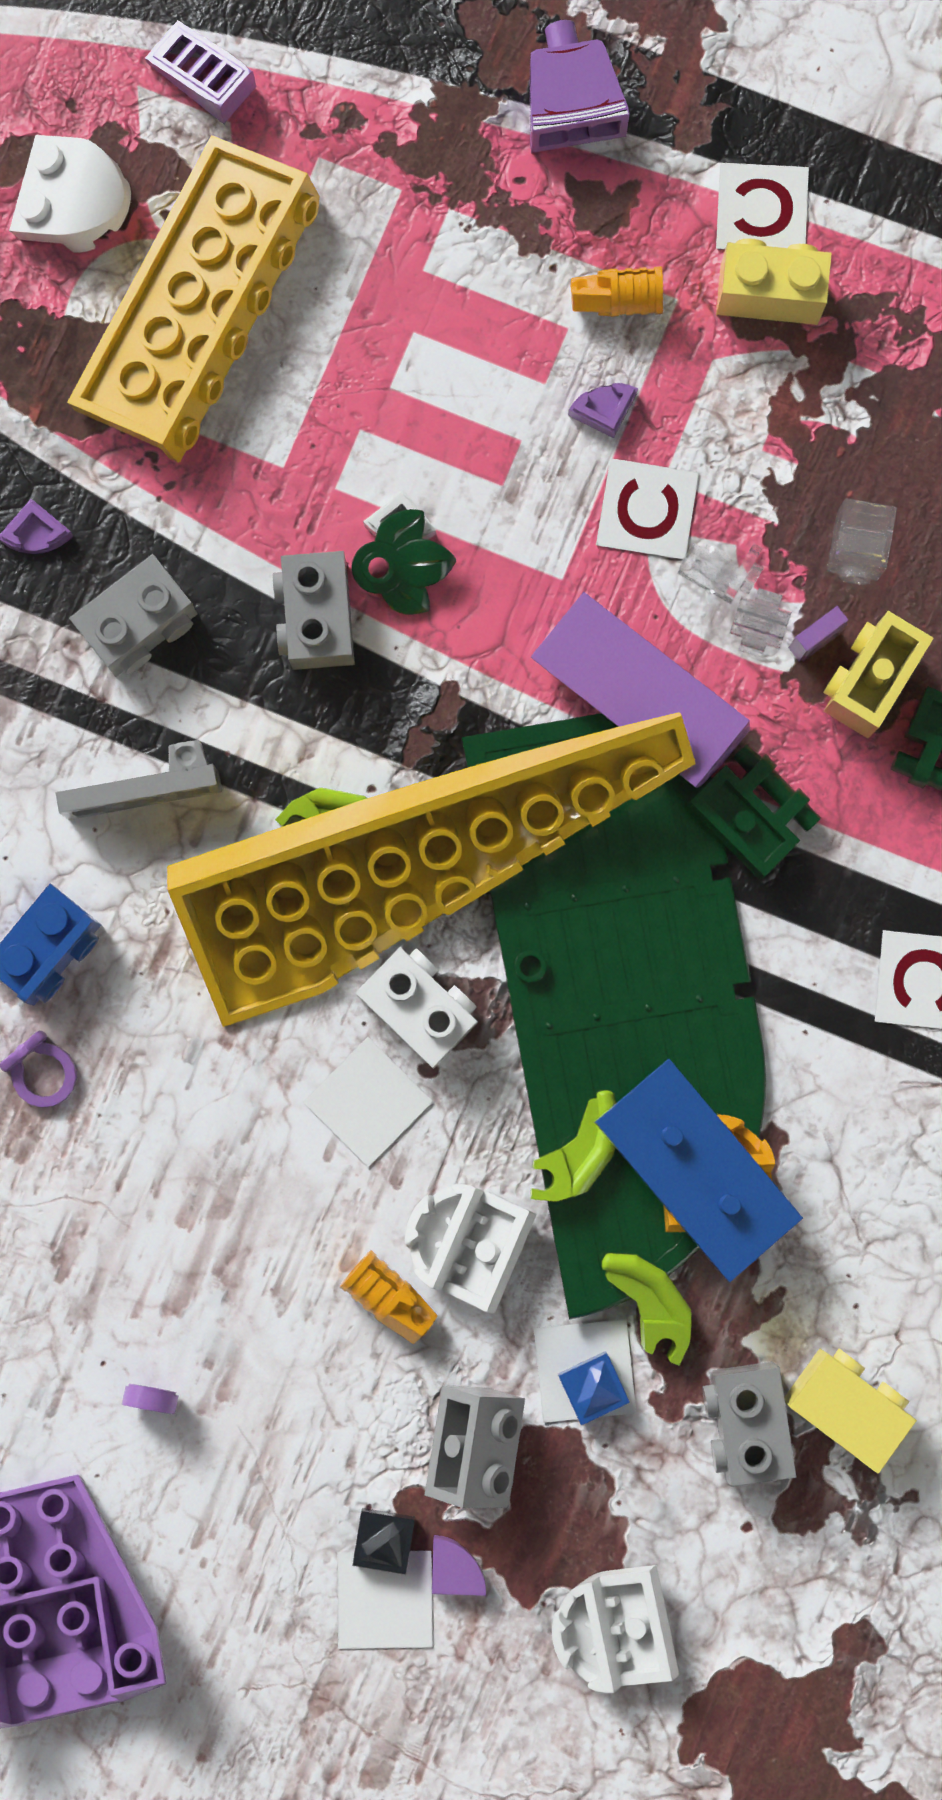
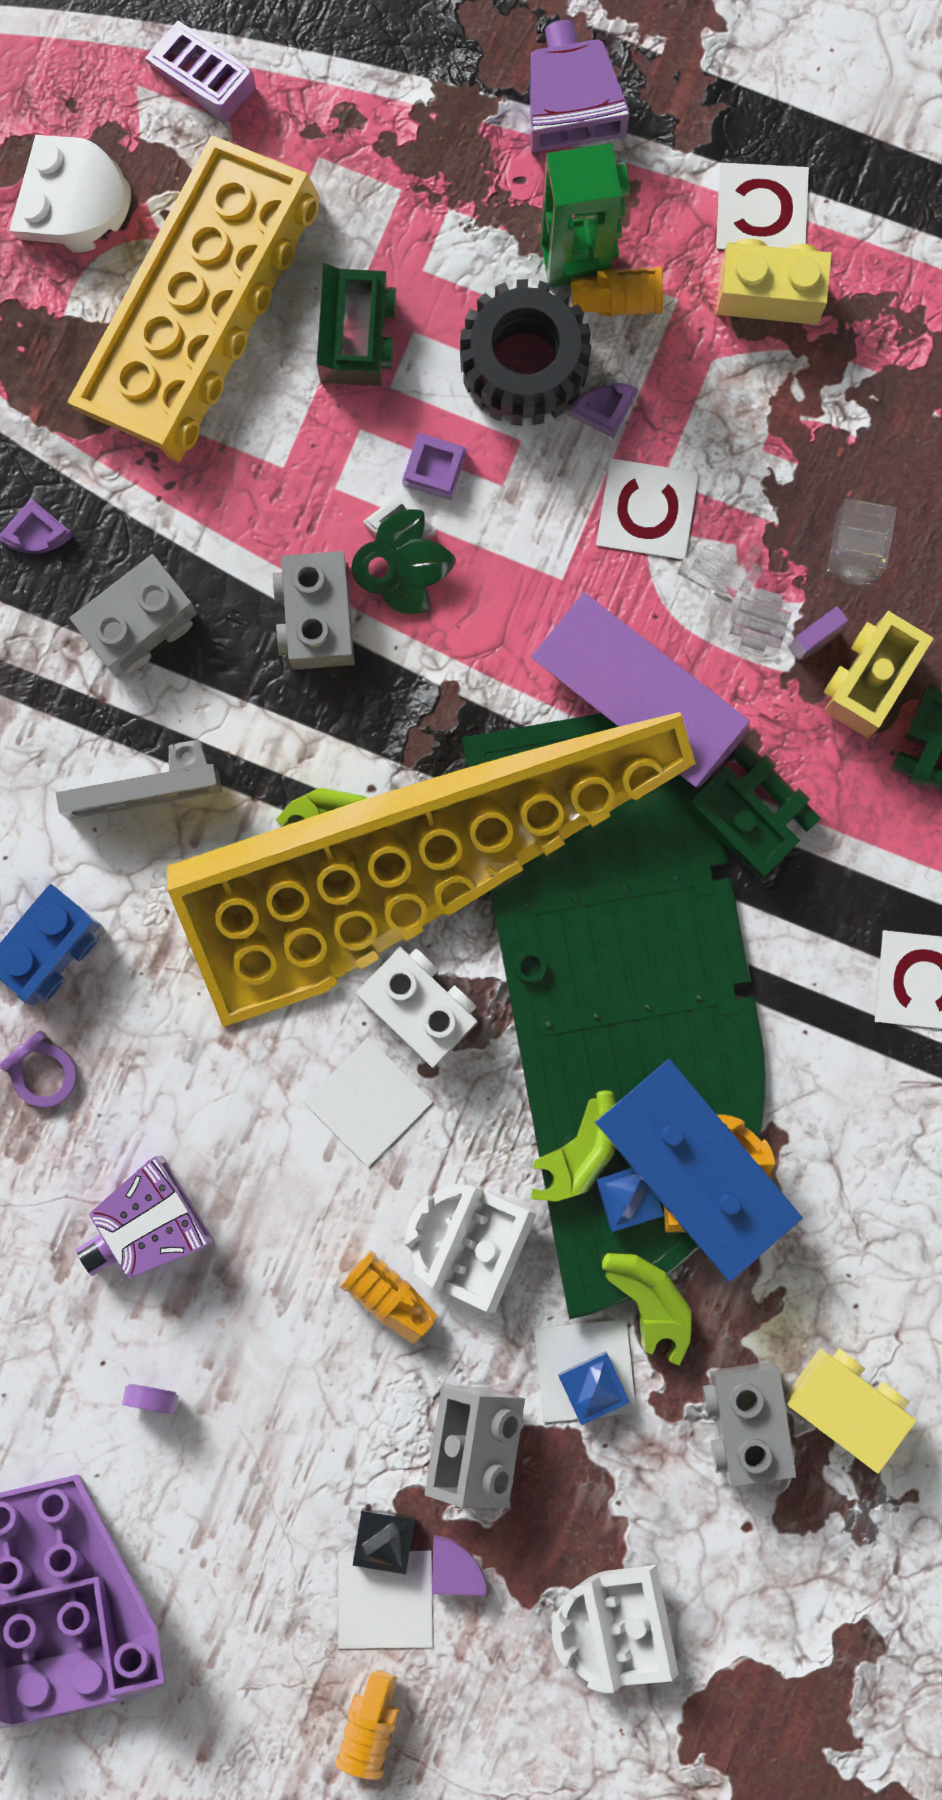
none -> torso [76,1155,215,1279]
none -> dark green window [316,263,397,386]
none -> light orange hinge [335,1669,400,1780]
none -> medium lavender tile [402,433,467,501]
none -> black tyre [460,279,592,426]
none -> green brick [540,143,629,287]
none -> blue tile [596,1168,664,1232]

